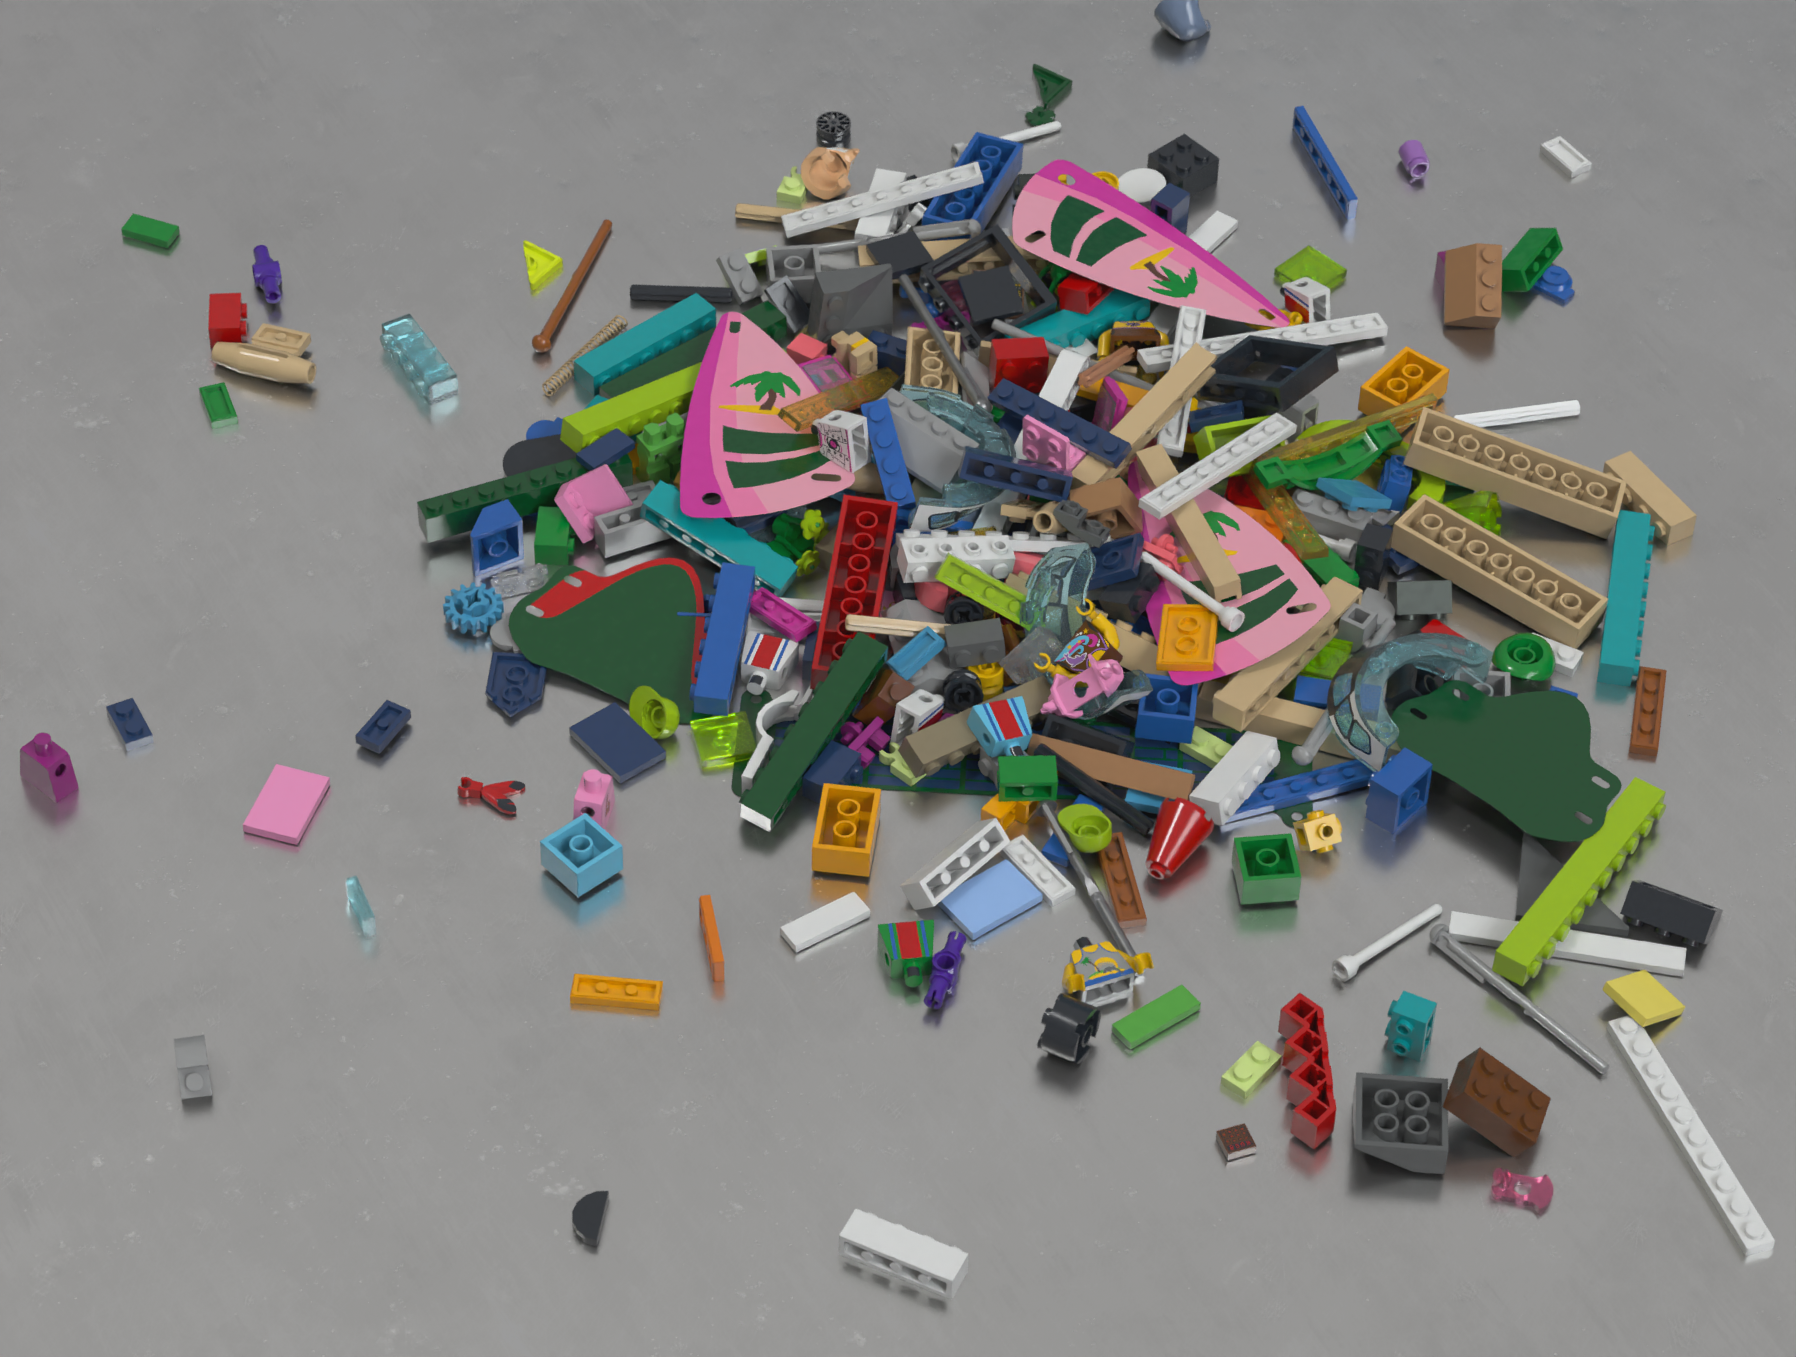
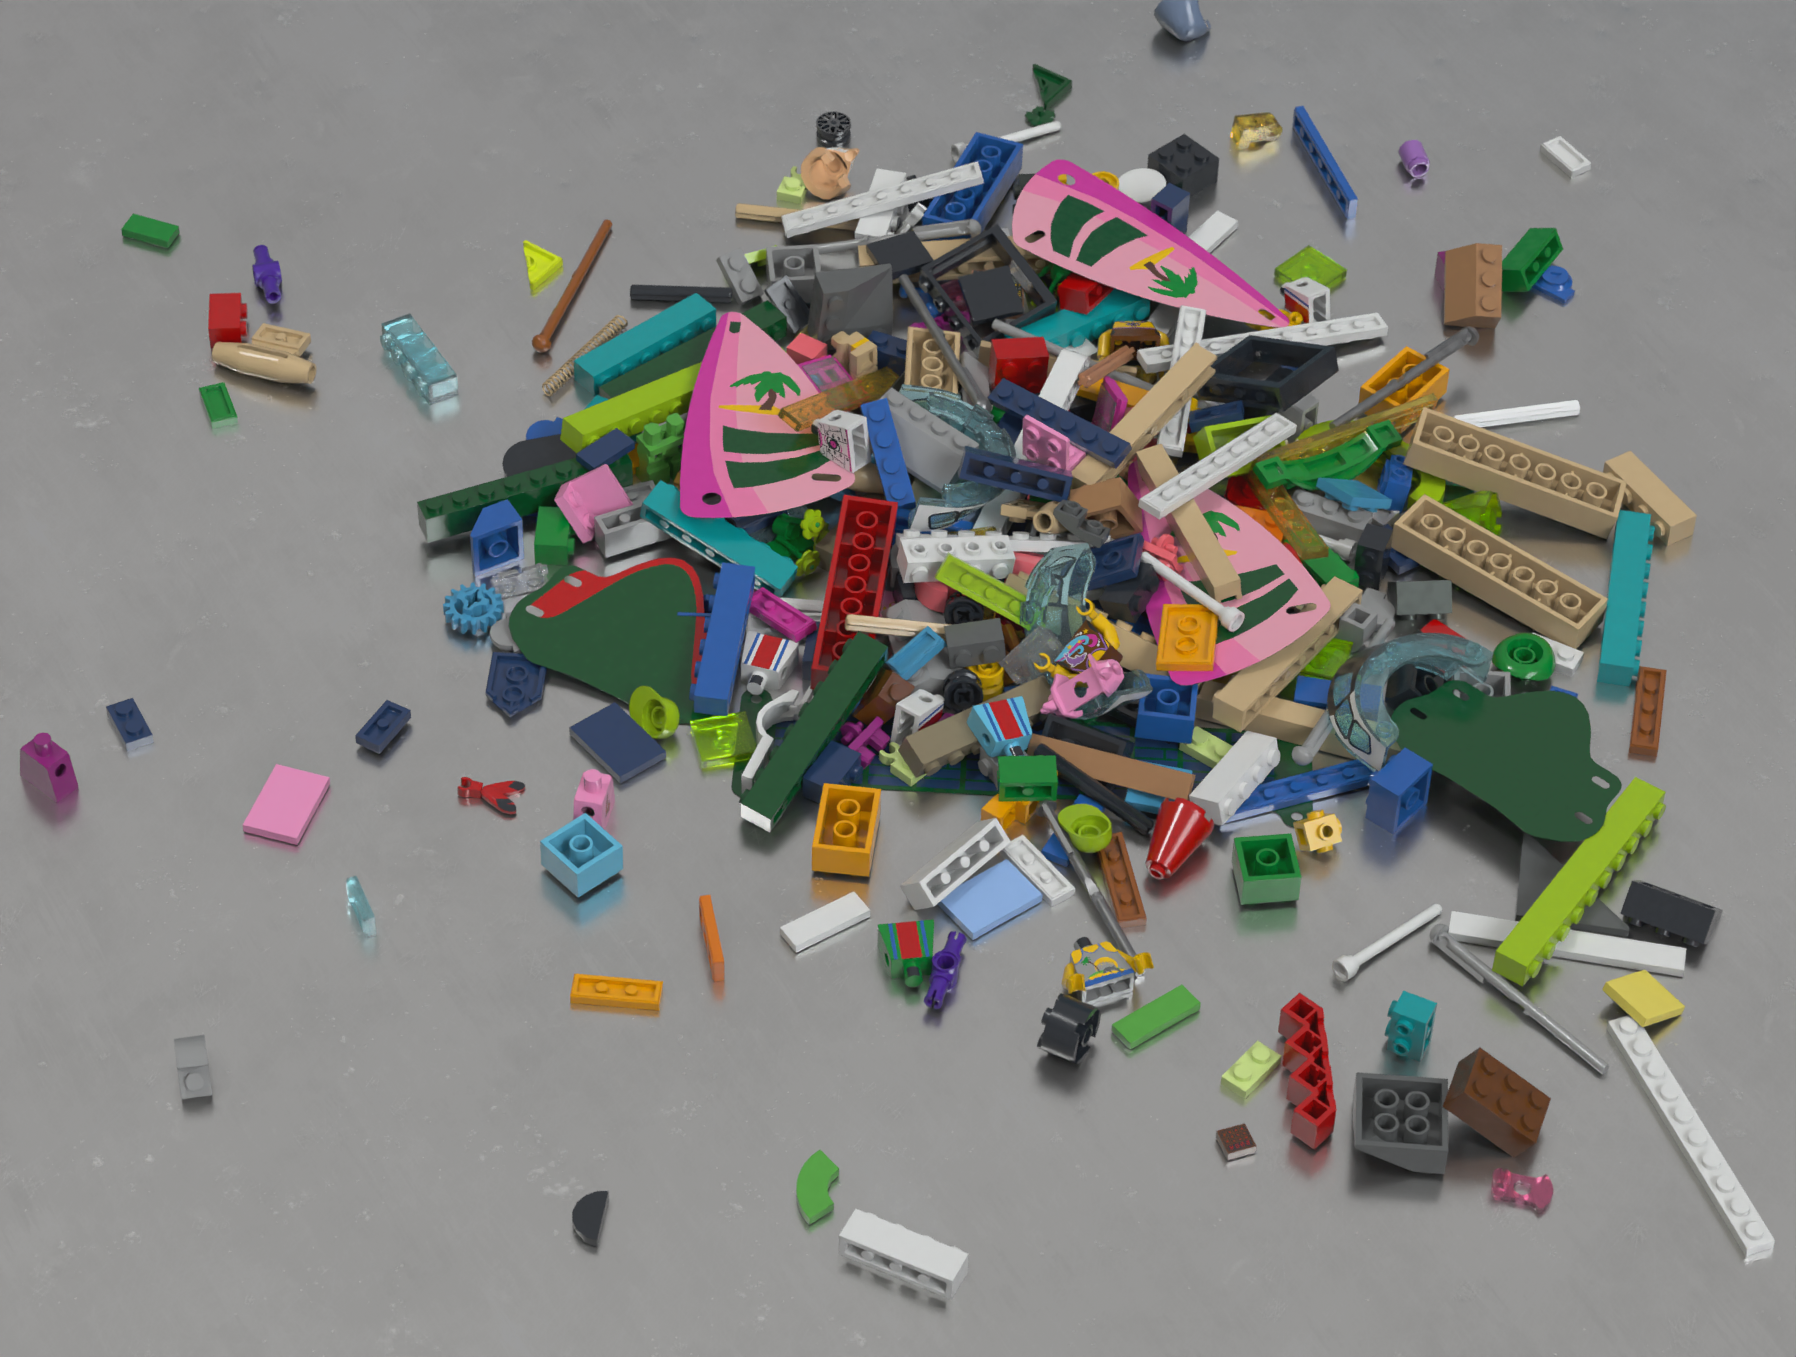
none -> bright green tile [796,1149,839,1225]
none -> clear yellow leg [1230,112,1283,149]
none -> flat silver bar [1329,326,1479,432]

